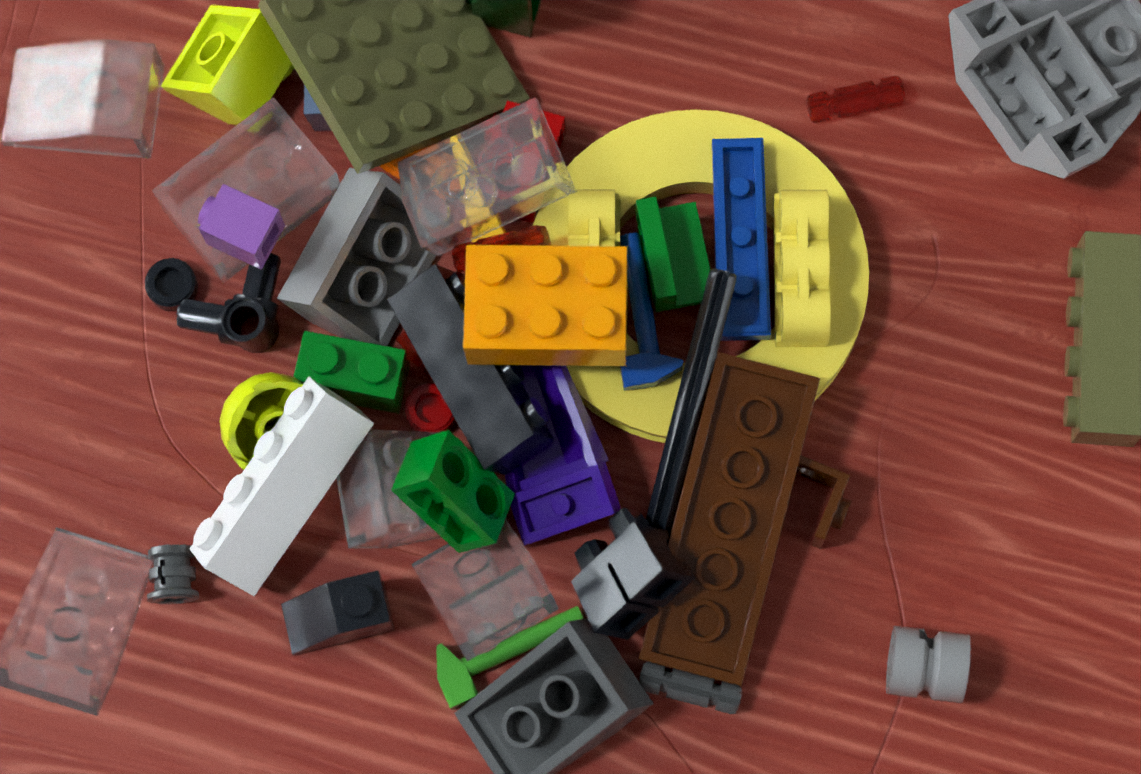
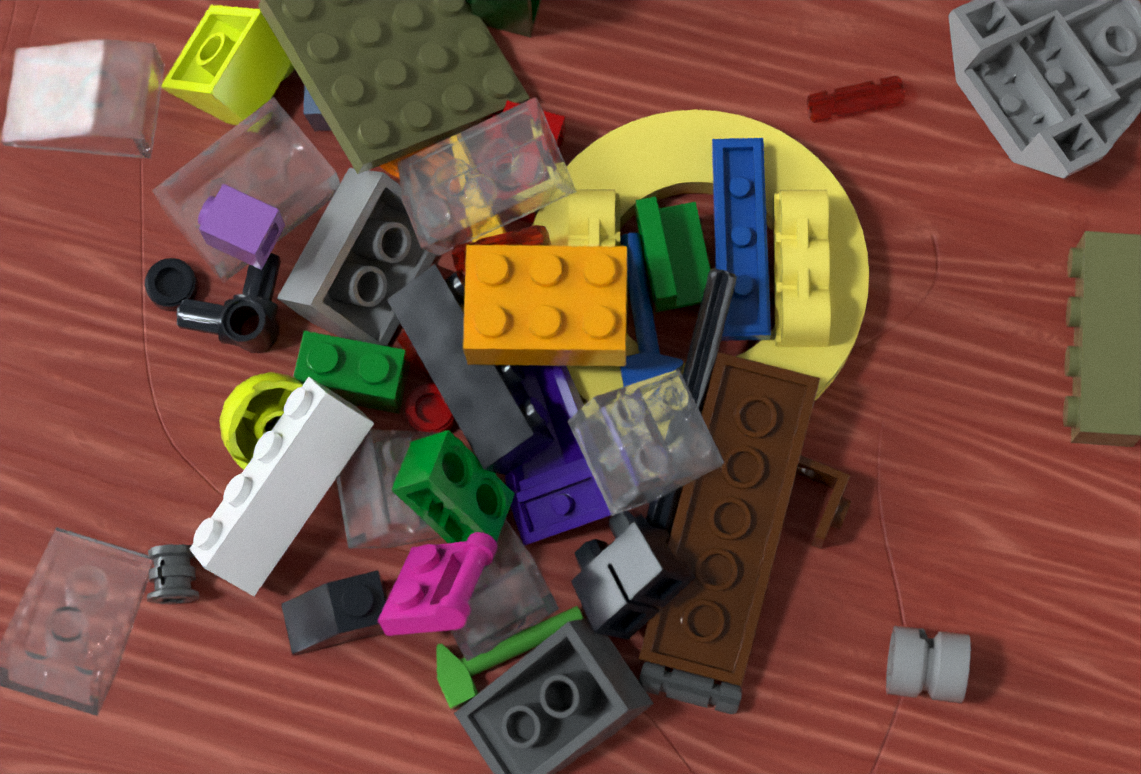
none -> dark pink plate [378,532,498,636]
none -> clear slope [568,369,724,516]

